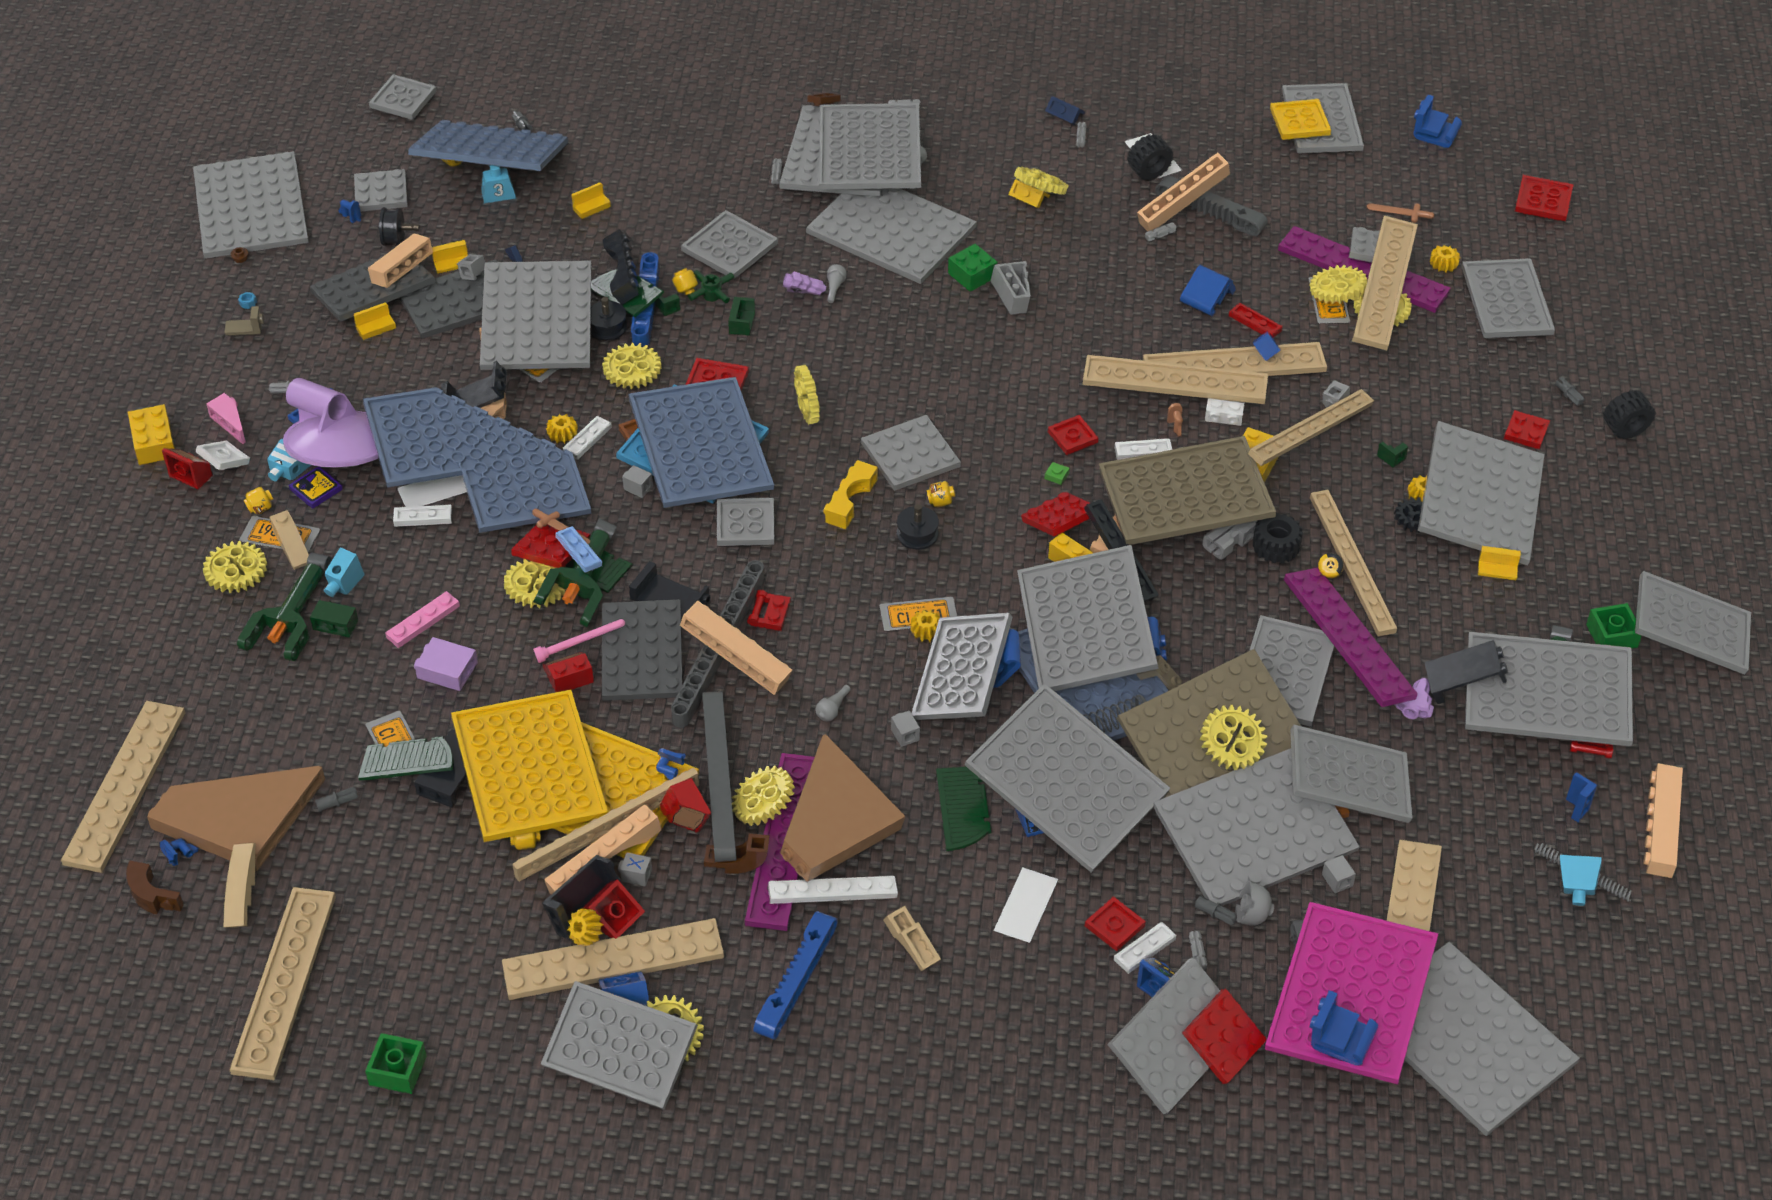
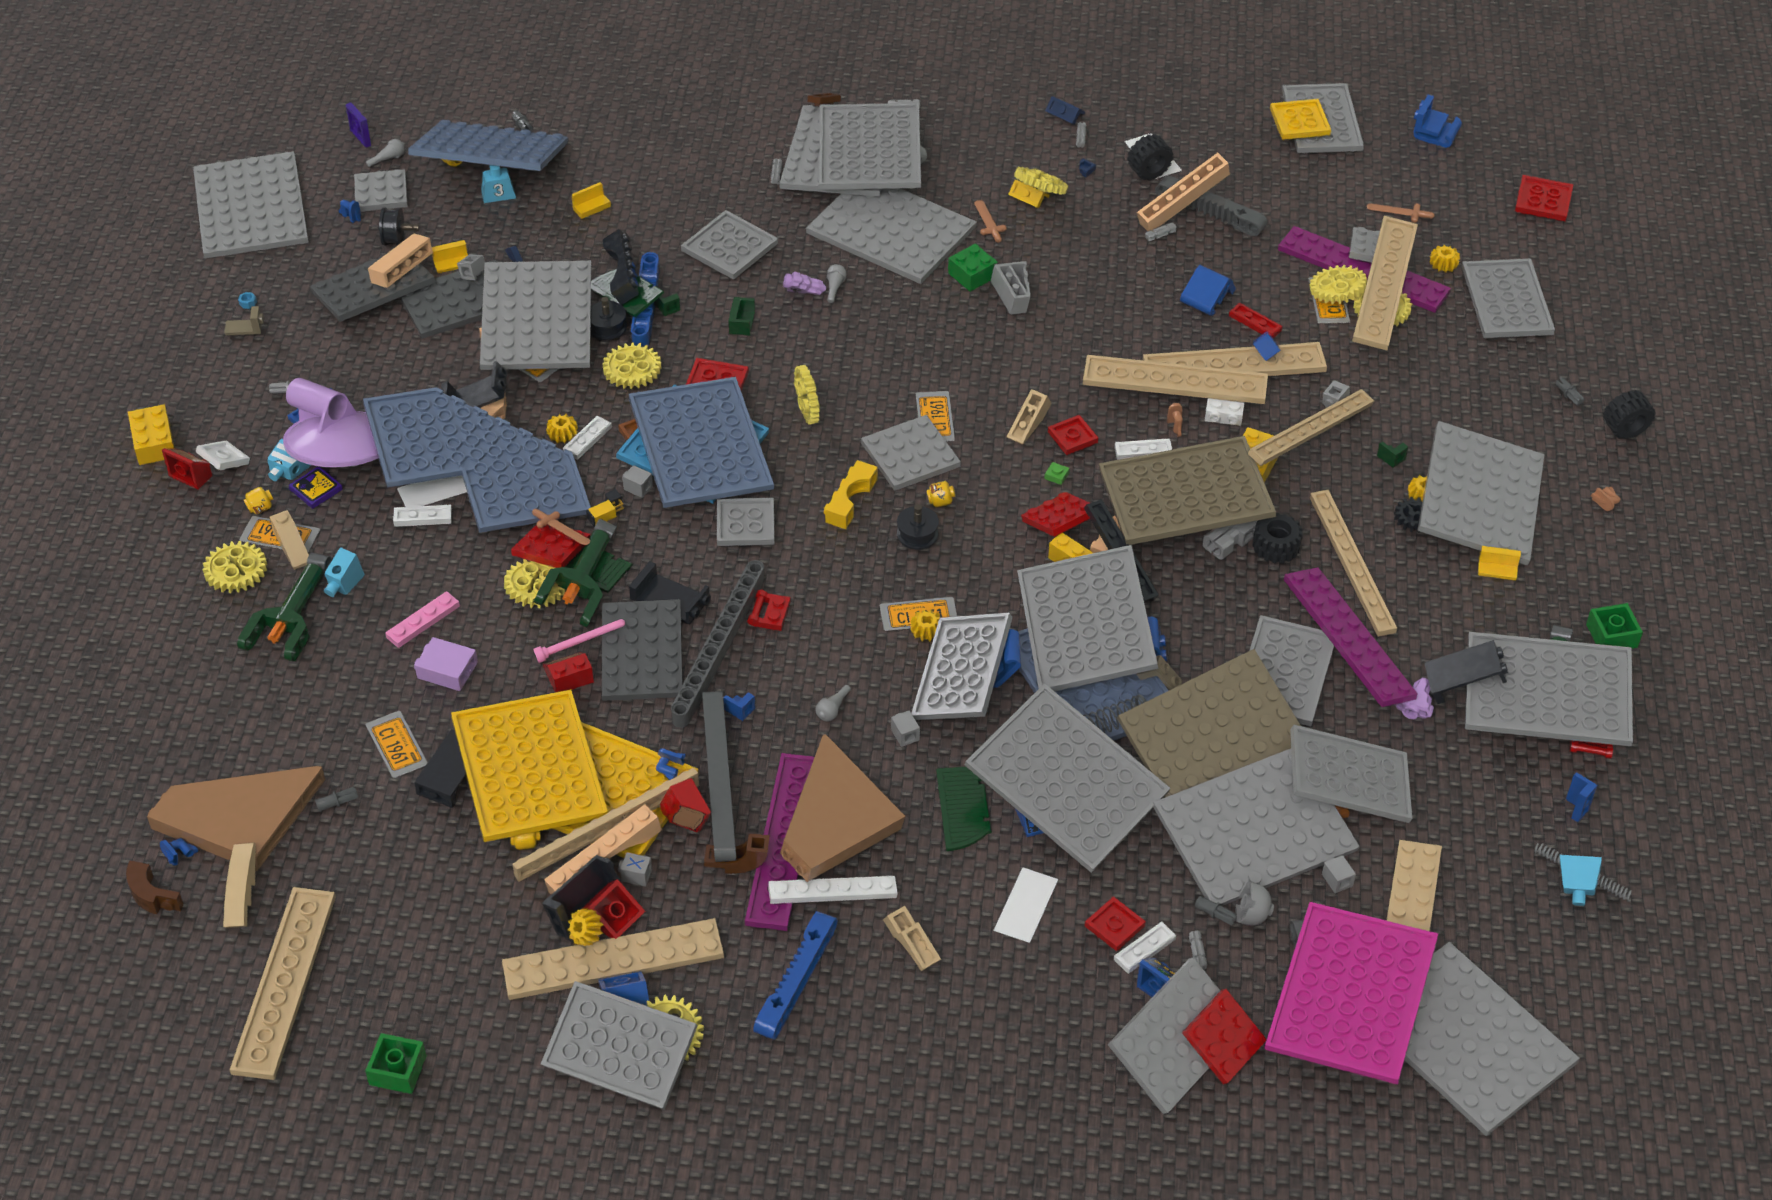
tan plate [61,701,185,873] -> none
bright pink slope [207,393,246,444] -> none
reddish brown plate [231,247,249,263] -> none
dark green panel [310,600,358,638] -> none
yellow panel [354,302,396,340] -> none
piece [358,736,453,781] -> none
light grey plate [369,74,437,120] -> none
light blue tile [556,526,602,572] -> none
yellow head [672,268,698,295] -> none
light nougat brick [680,601,792,695] -> none
dark green bar [688,270,734,304] -> none
light yellow gear [732,766,795,826] -> none
light yellow gear [1200,705,1267,770] -> none
blue piece [1310,990,1378,1066] -> none
yellow head [1318,553,1344,579] -> none
red plate [1504,410,1550,450] -> none
light grey plate [1635,571,1751,675] -> none
light nougat brick [1643,763,1683,878] -> none
none -> dark purple tile [346,102,371,148]
none -> light grey piece [366,139,405,167]
none -> piece [586,489,624,527]
none -> blue panel [723,692,755,721]
none -> sticker [916,391,955,441]
none -> nougat sword [974,200,1007,243]
none -> tan slope [1007,389,1051,445]
none -> dark blue tile [1079,158,1096,177]
none -> nougat piece [1591,487,1620,511]

